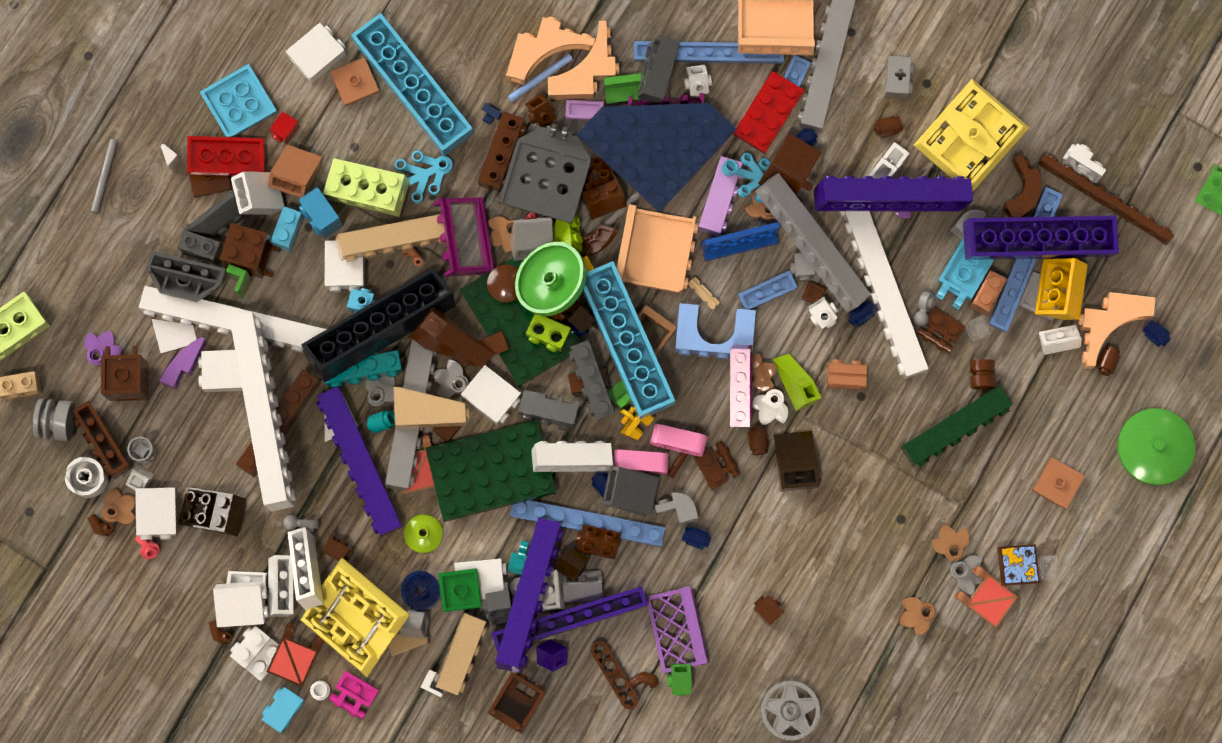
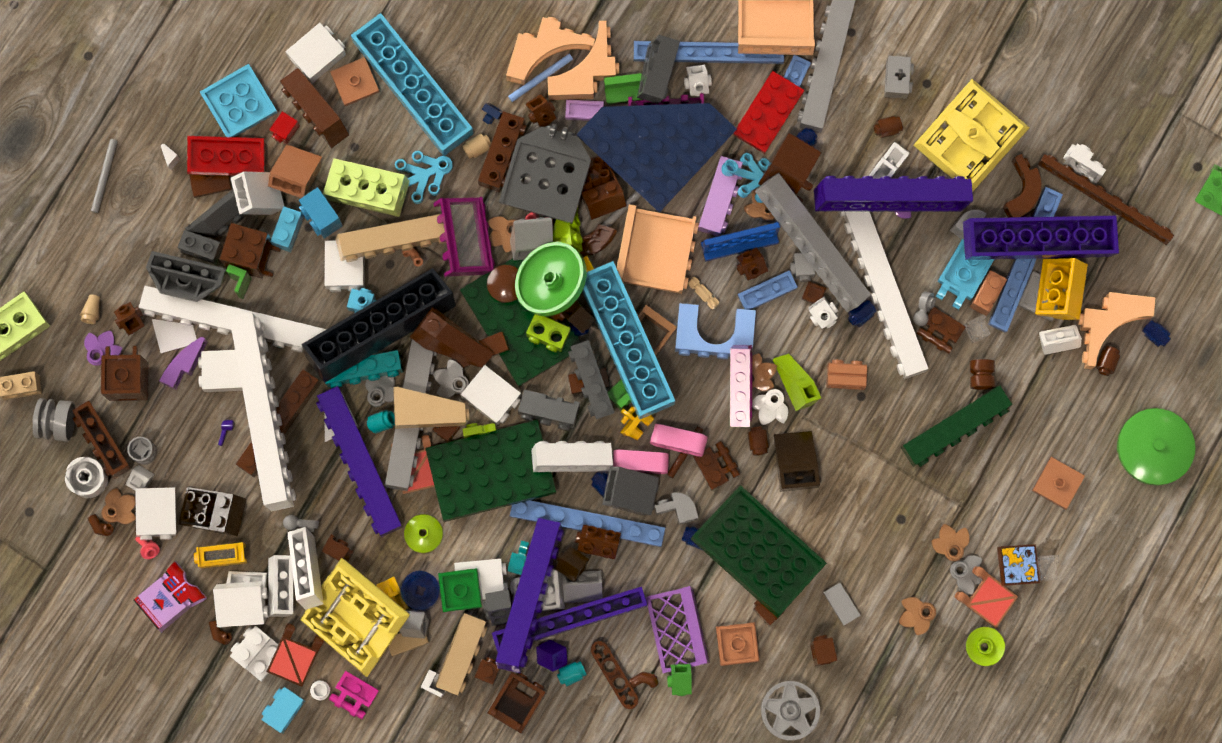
none -> tan cone [80,295,100,324]
none -> reddish brown brick [114,302,145,336]
none -> piece [133,561,207,633]
none -> yellow window [194,542,247,568]
none -> dark purple hand [218,420,234,446]
none -> reddish brown wedge [280,68,349,149]
none -> yellow hips [376,577,409,610]
none -> tan brick [462,133,491,159]
none -> lime plate [462,423,496,438]
none -> reddish brown brick [475,657,500,686]
none -> teal brick [556,661,587,687]
none -> dark green plate [691,485,827,618]
none -> nougat plate [716,622,759,666]
none -> reddish brown brick [736,247,768,281]
none -> reddish brown brick [810,635,837,667]
none -> light grey tile [823,583,861,626]
none -> lime dish [966,627,1005,666]

